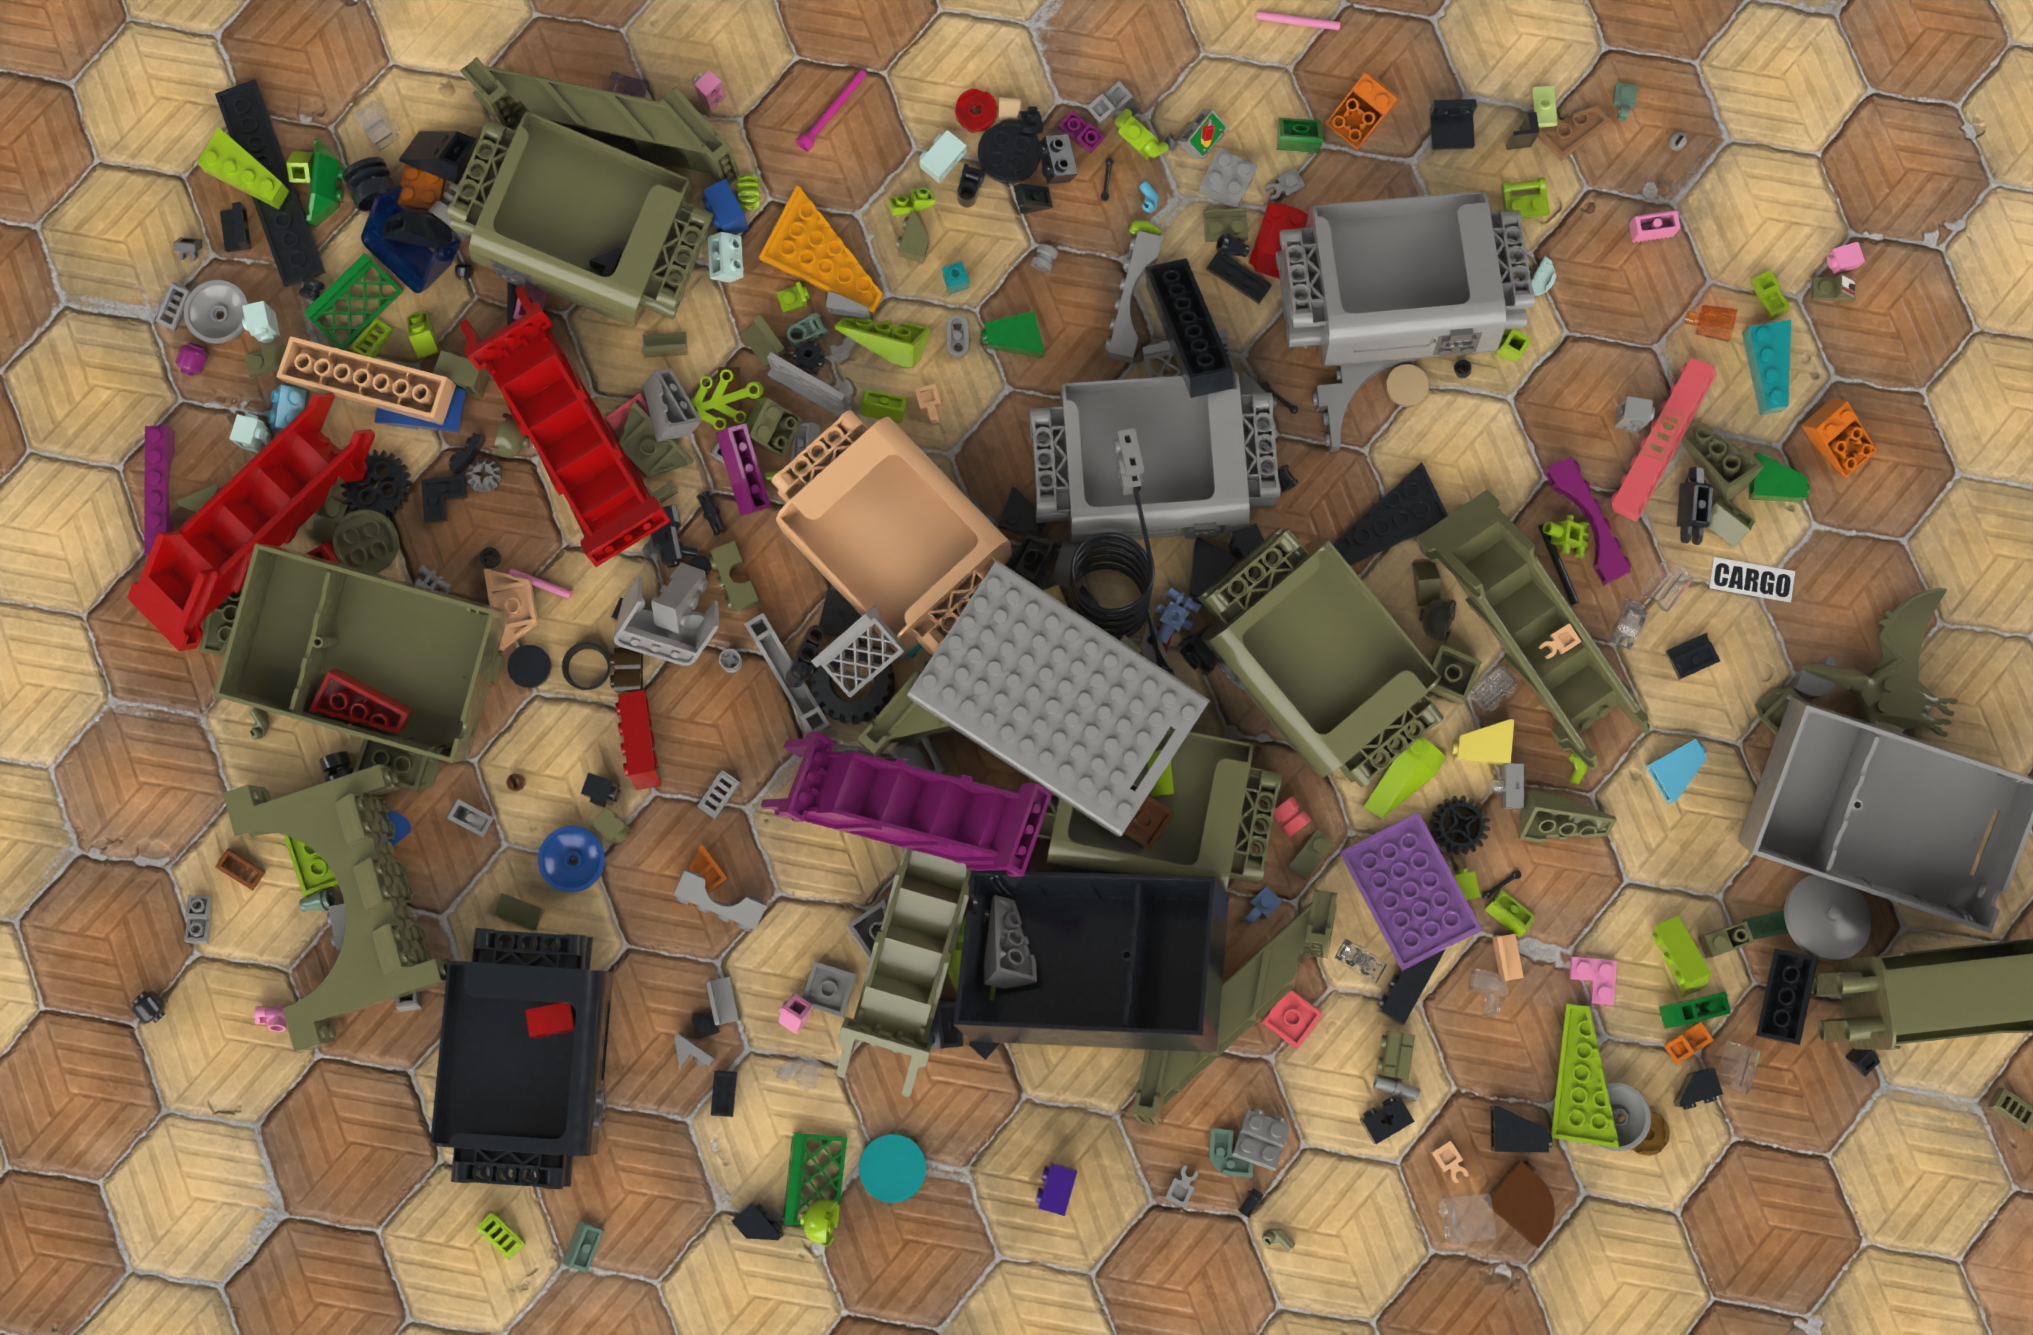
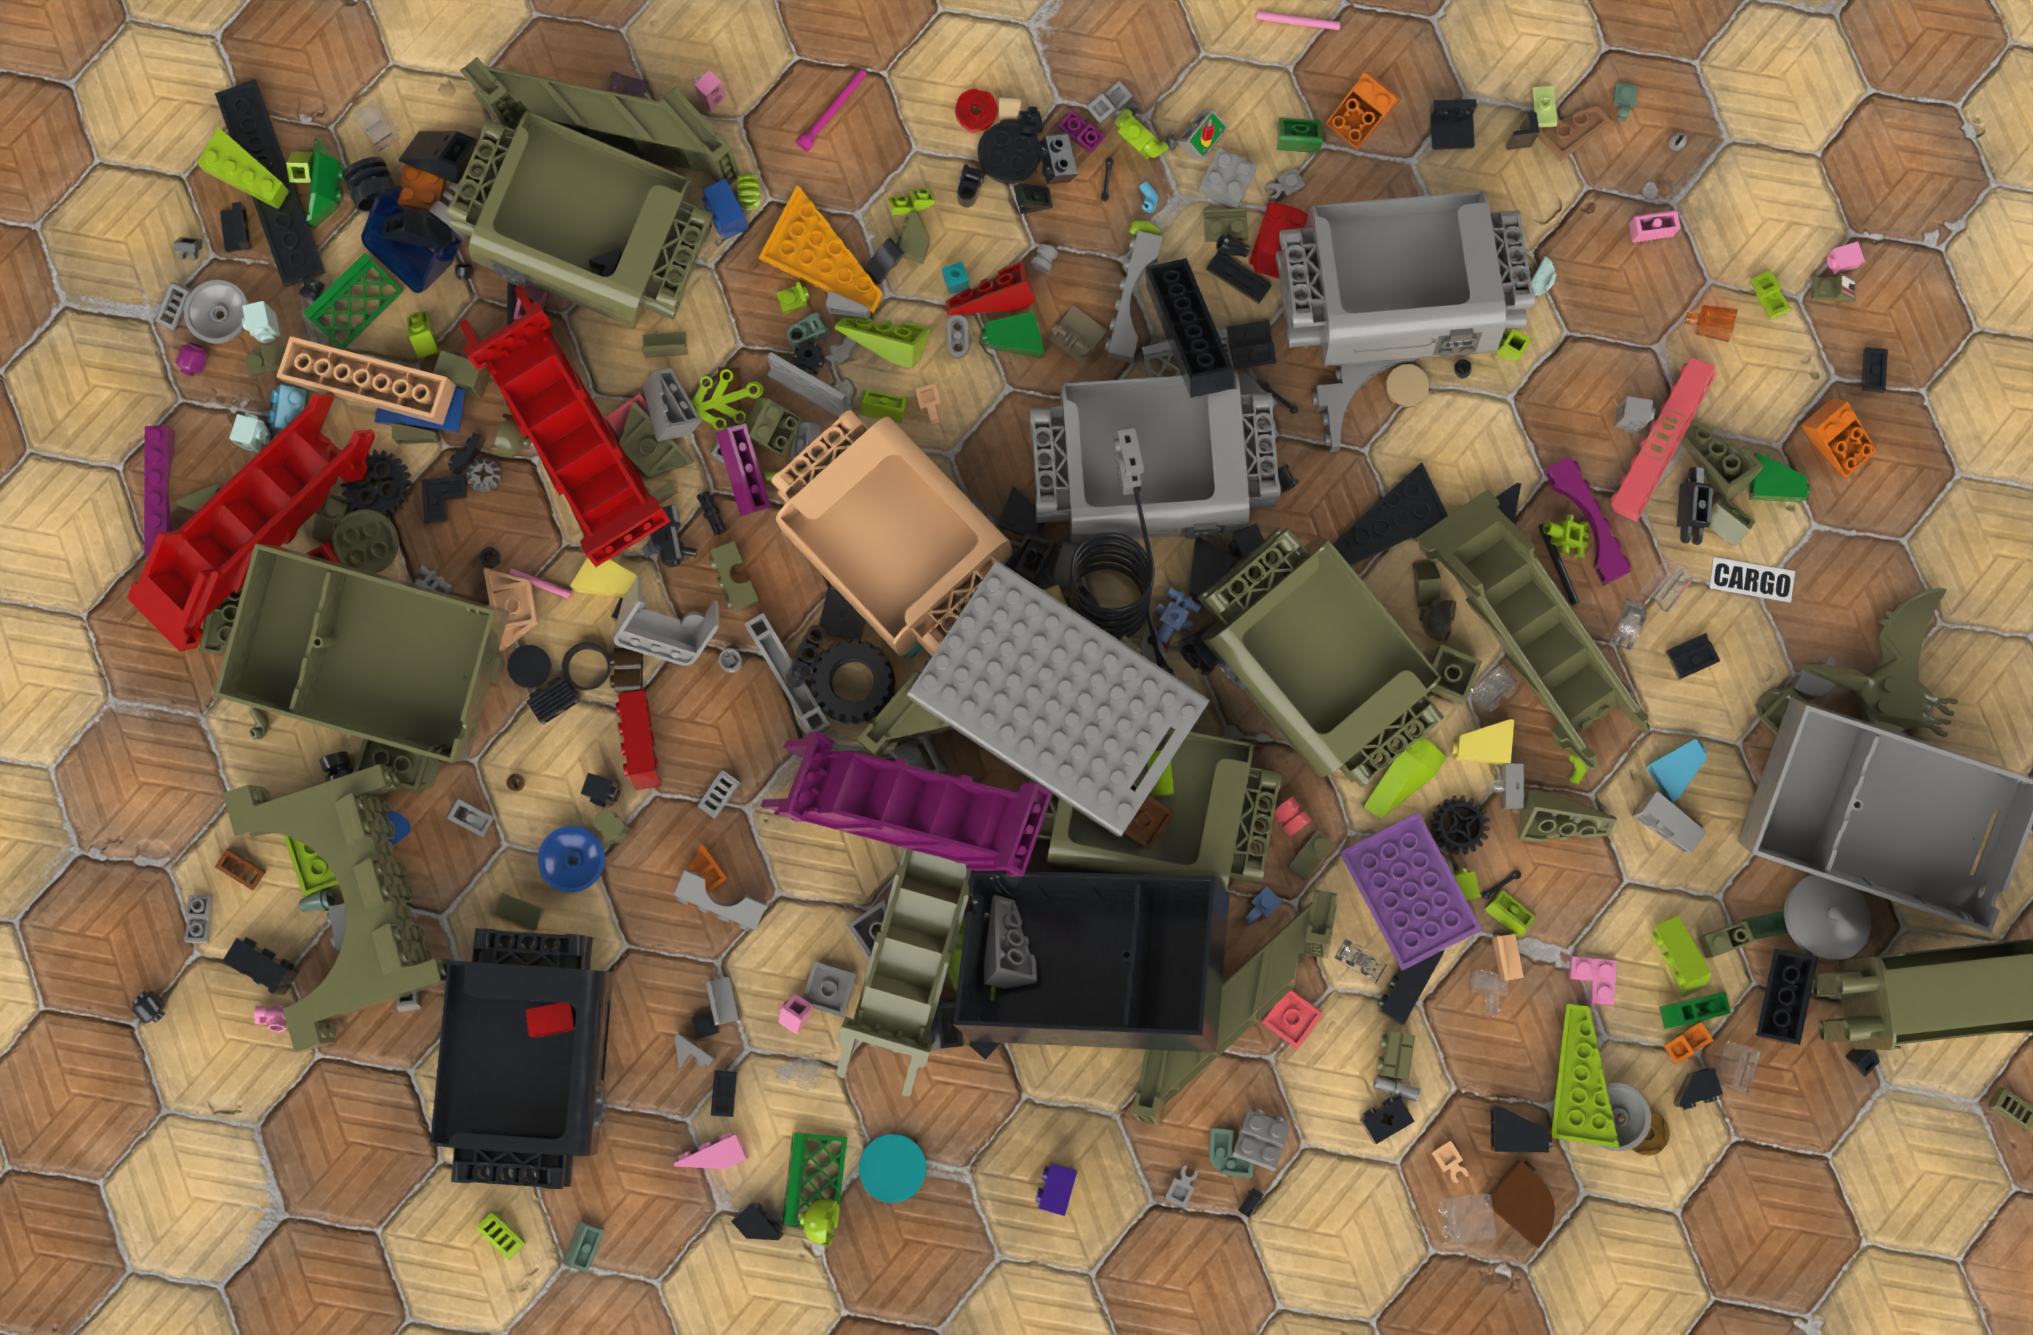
red wedge [309,668,414,733] -> none
lime slope [349,318,394,358] -> none
light grey wedge [651,563,708,633] -> none
black plate [690,555,712,575] -> none
light aqua brick [708,232,744,283] -> none
olive panel [741,314,786,367] -> none
light grey fence [811,606,907,698] -> none
light aqua brick [919,130,967,184] -> none
olive arm [1262,1229,1296,1251] -> none
lime plate [1501,177,1550,219] -> none
light nougat plate [1539,623,1582,659] -> none
teal wedge [1742,319,1791,415] -> none
none -> black wedge [222,937,299,995]
none -> olive slope [392,423,440,444]
none -> black brick [526,677,580,725]
none -> light yellow slope [570,558,637,597]
none -> bright pink slope [673,1132,748,1169]
none -> black slope [864,238,904,285]
none -> red wedge [945,261,1035,315]
none -> dark tan hinge [1047,305,1107,364]
none -> black slope [1226,320,1276,370]
none -> black slope [1496,483,1521,525]
none -> light grey wedge [1632,791,1706,855]
none -> black plate [1862,347,1888,393]

